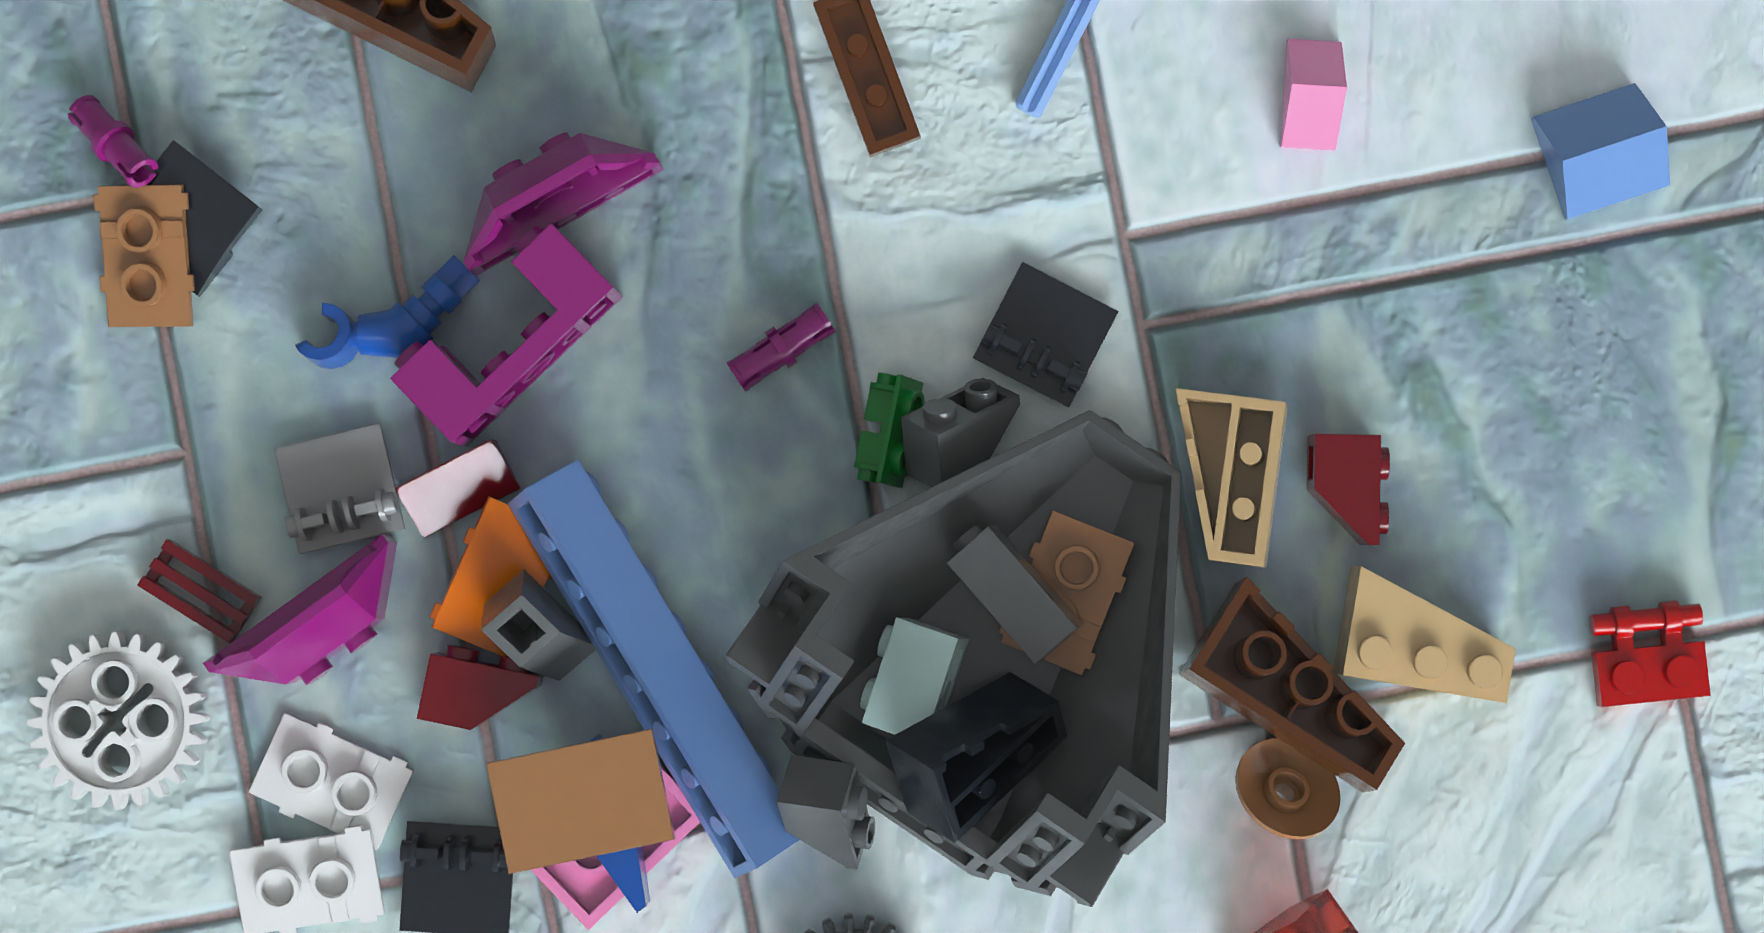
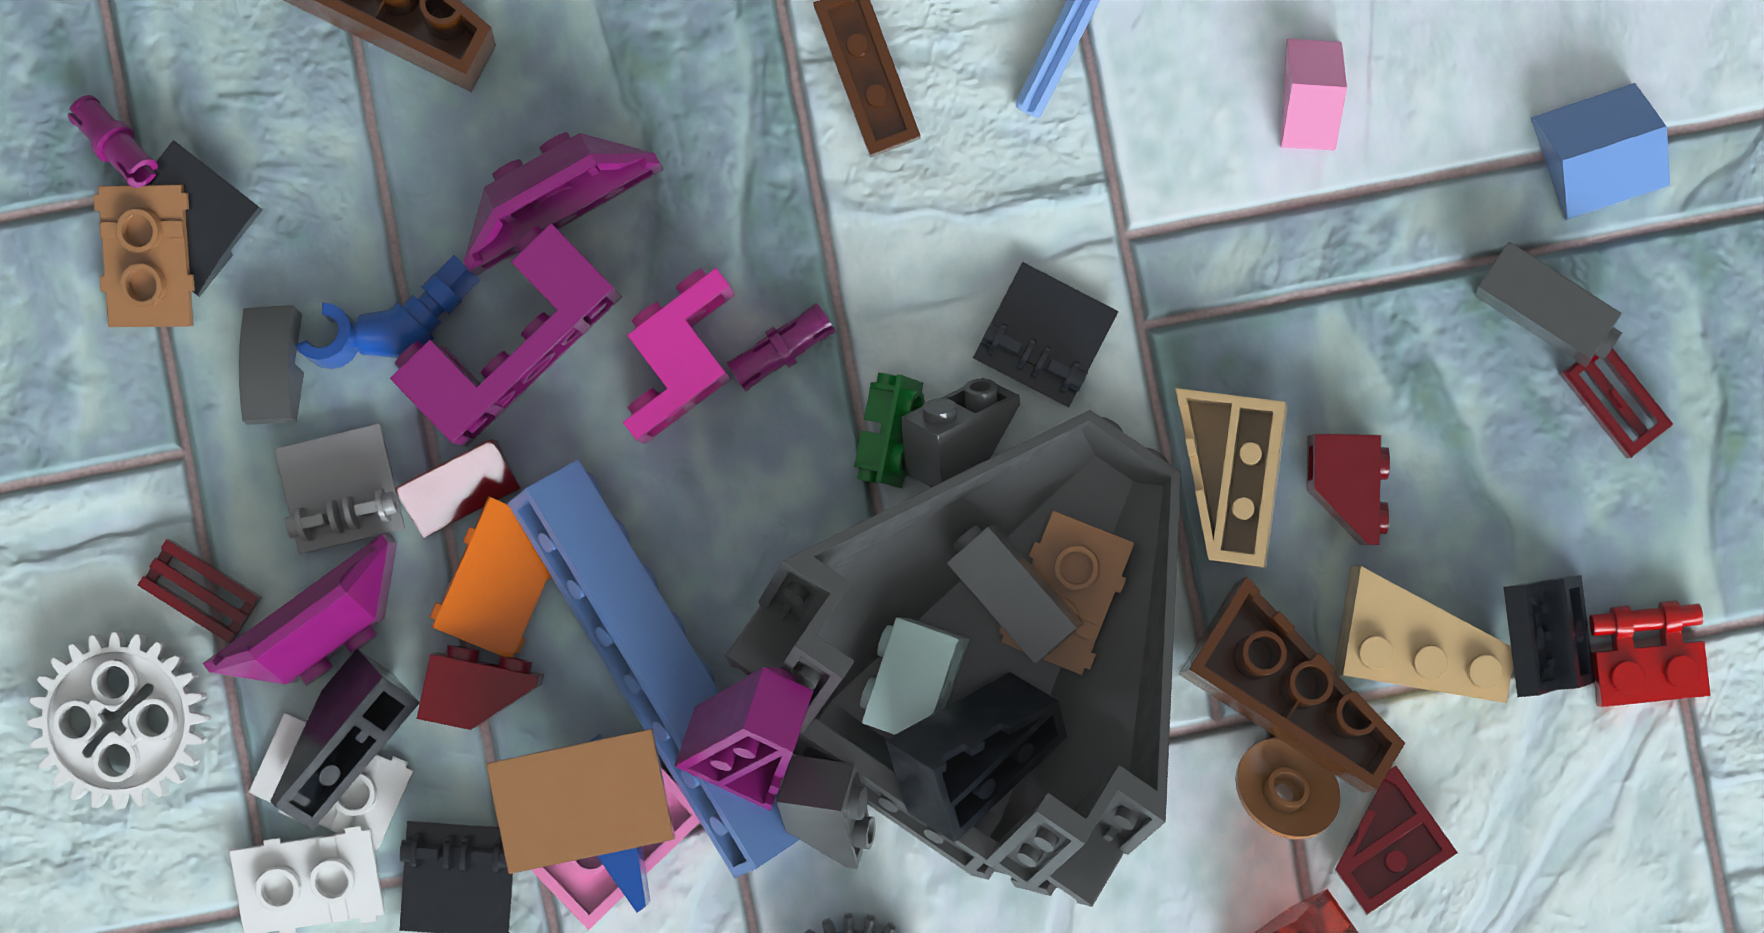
dark grey slope [481,569,596,681] -> none
none -> dark grey slope [239,305,304,425]
none -> black slope [270,649,420,831]
none -> dark pink bracket [623,268,735,444]
none -> magenta wedge [674,667,813,811]
none -> dark red wing [1334,765,1458,915]
none -> dark grey brick [1475,242,1622,367]
none -> black slope [1503,575,1595,698]
none -> dark red tile [1559,348,1673,459]

